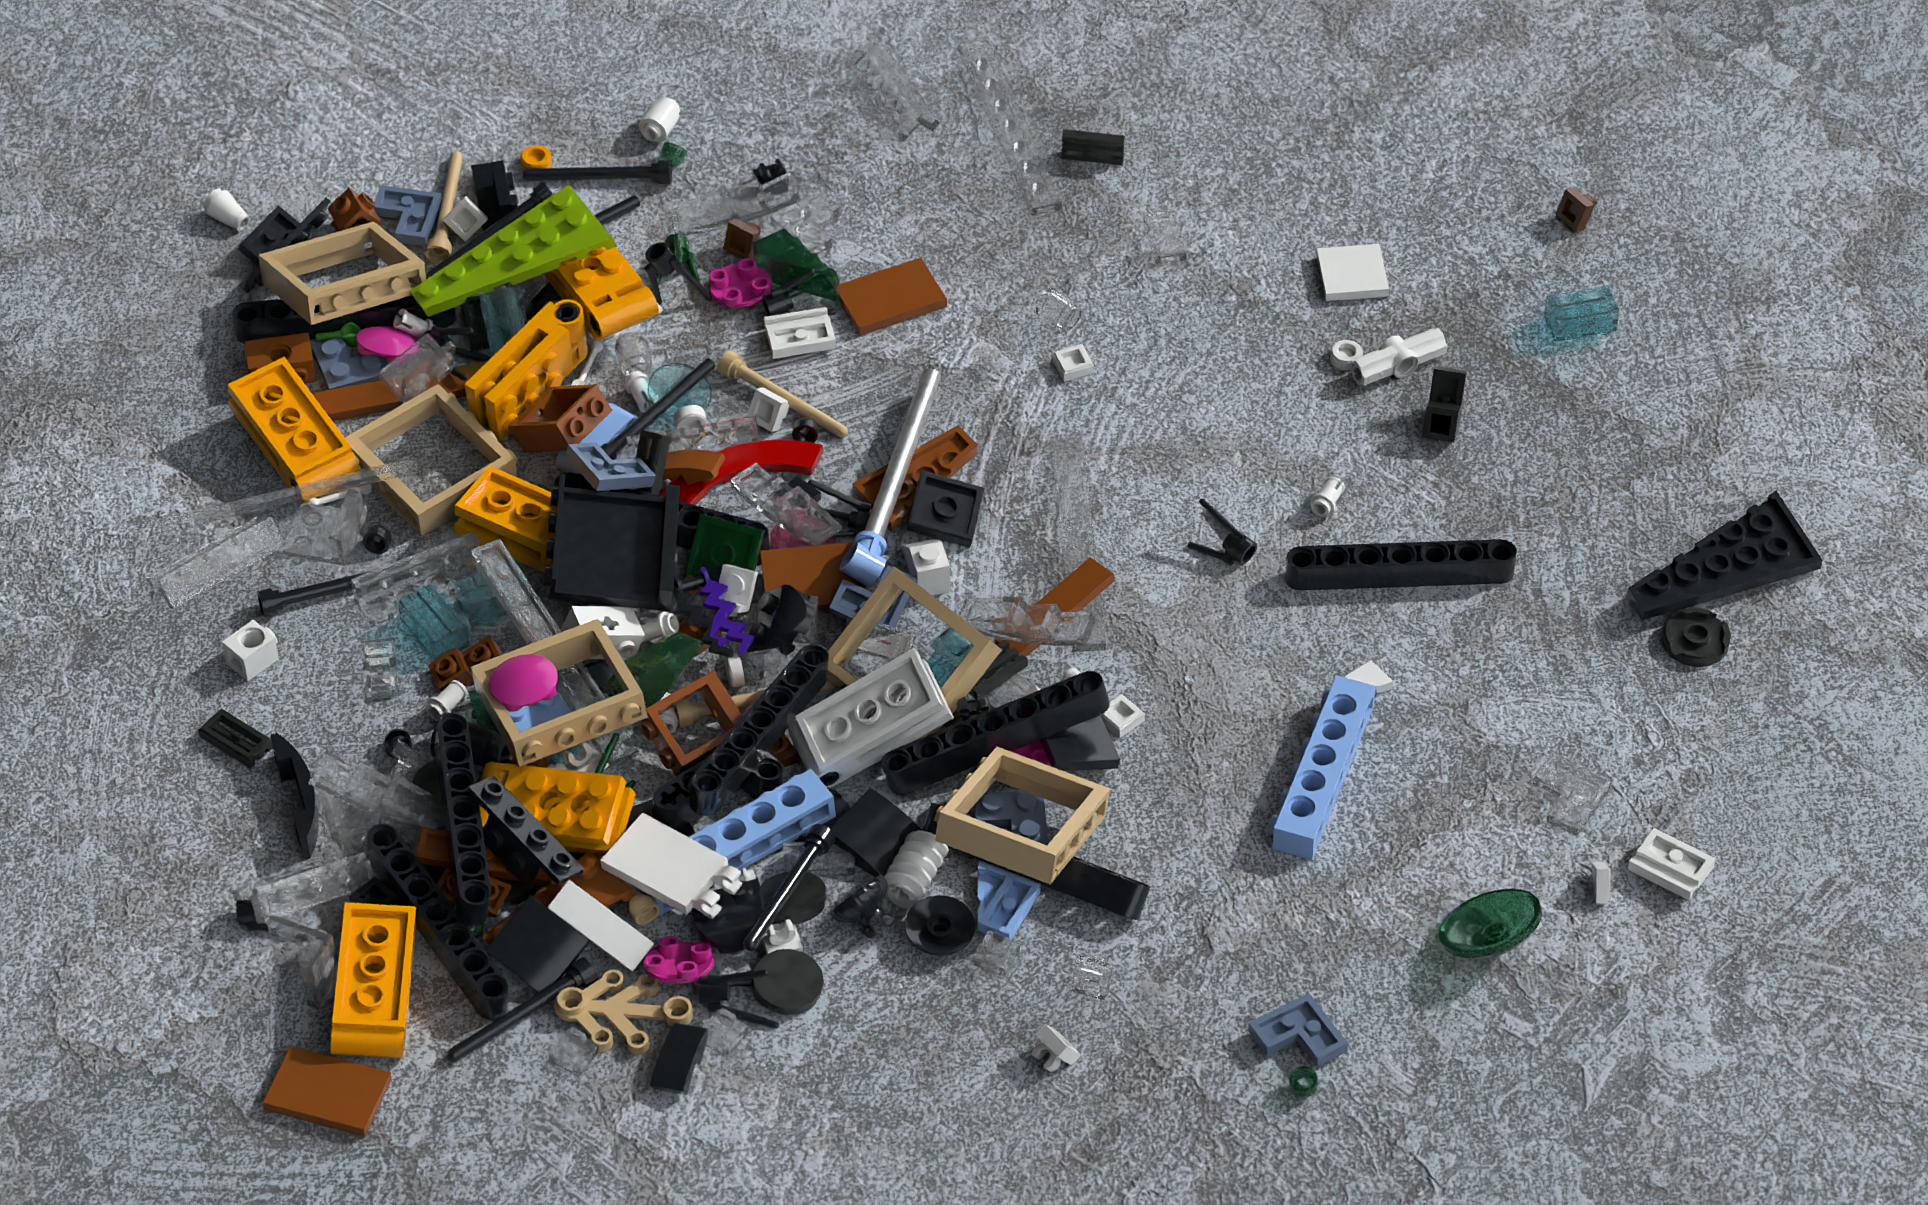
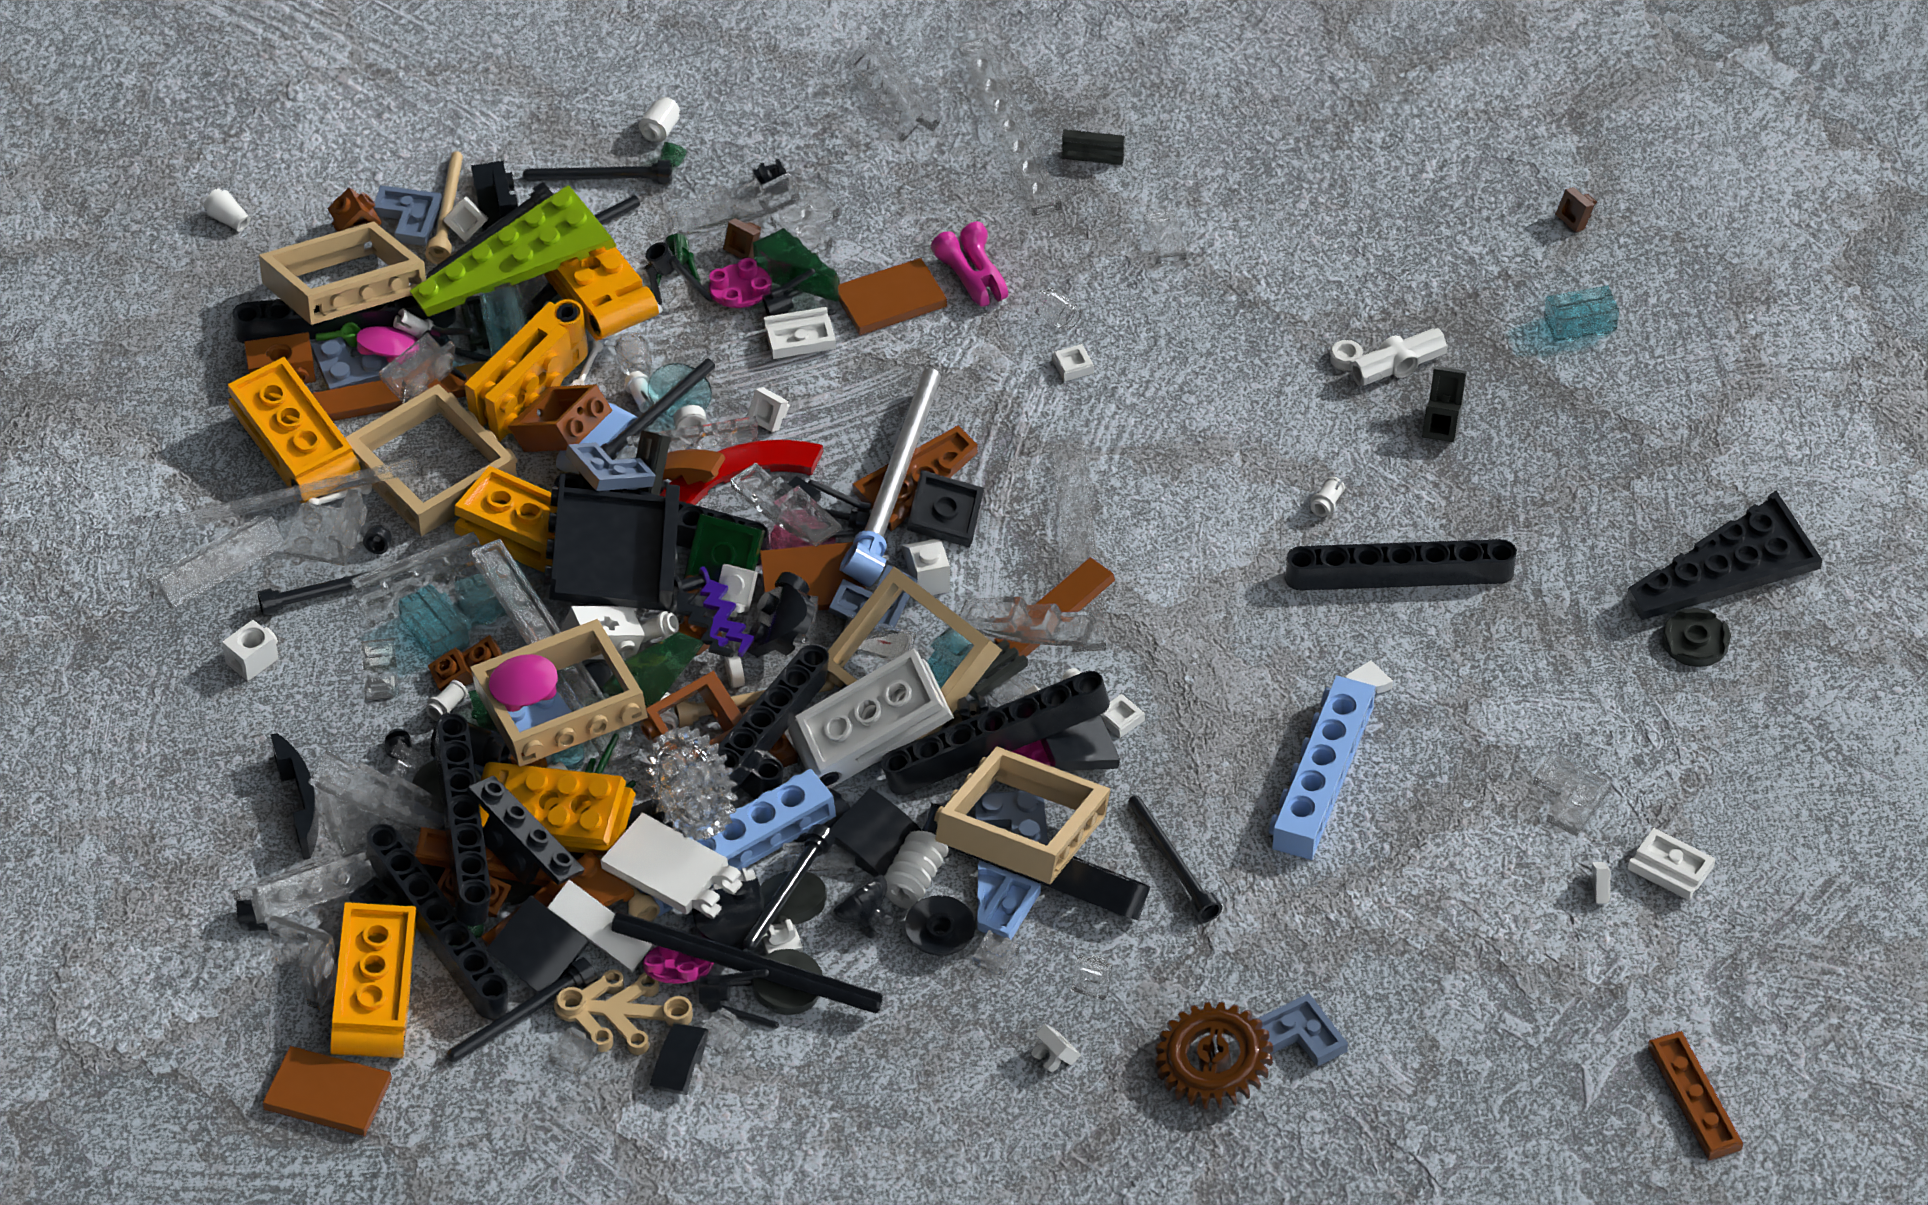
pearl dark grey tile [198,708,273,769] -> none
black bracket [238,197,331,293] -> none
light orange tile [520,145,552,170] -> none
white tile [563,742,609,773] -> none
tan piece [717,350,848,438] -> none
clear tile [744,648,781,686] -> none
black hinge [792,417,819,443] -> none
black plant [1188,498,1258,566] -> none
clear green hinge [1289,1066,1319,1098] -> none
white tile [1316,244,1389,301] -> none
clear green dish [1438,889,1543,960] -> none
none -> black axle [611,912,883,1014]
none -> clear gear [645,726,738,841]
none -> black tile [774,572,810,594]
none -> dark pink piece [931,221,1009,307]
none -> black piece [1128,795,1223,923]
none -> reddish brown gear [1154,1002,1273,1110]
none -> dark orange tile [1648,1031,1743,1161]

